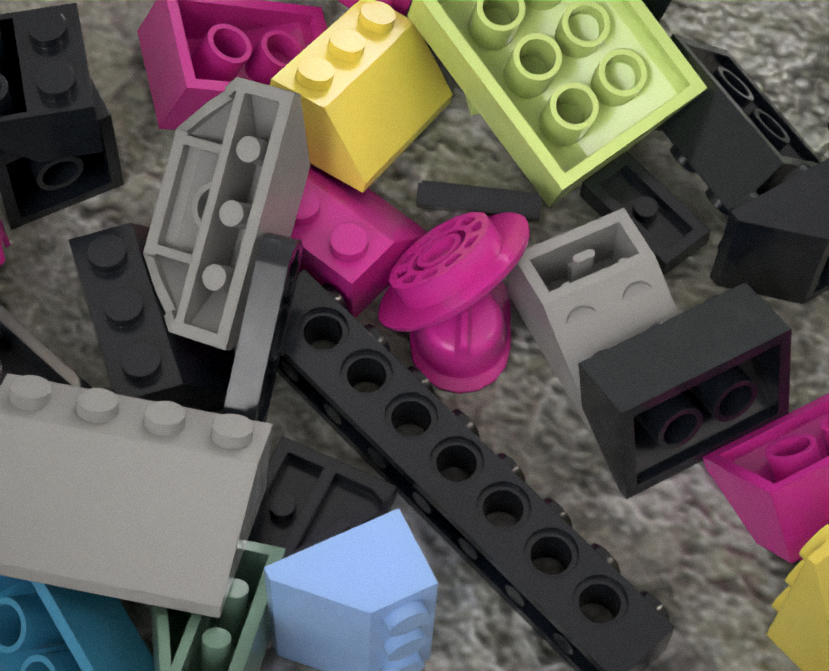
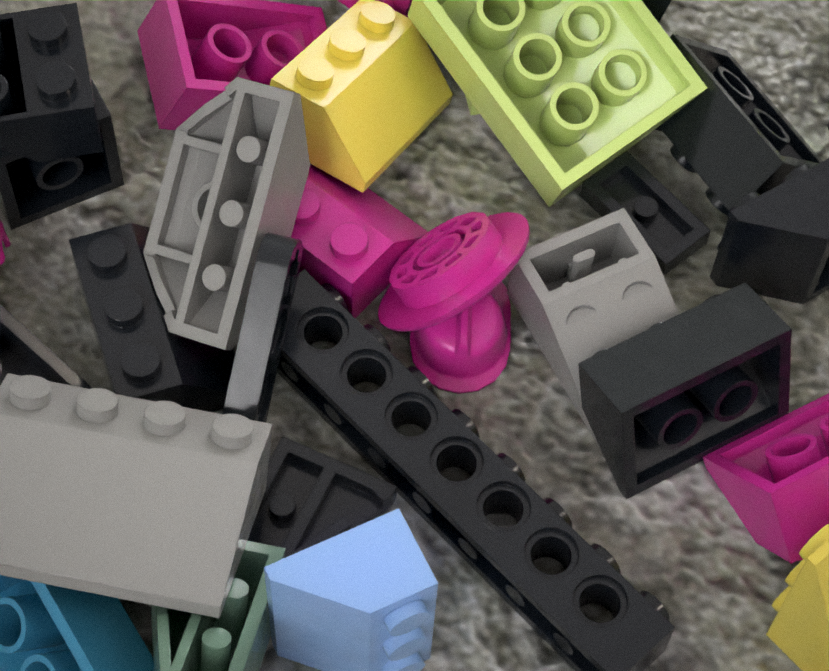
black tile [416,180,542,221] -> none

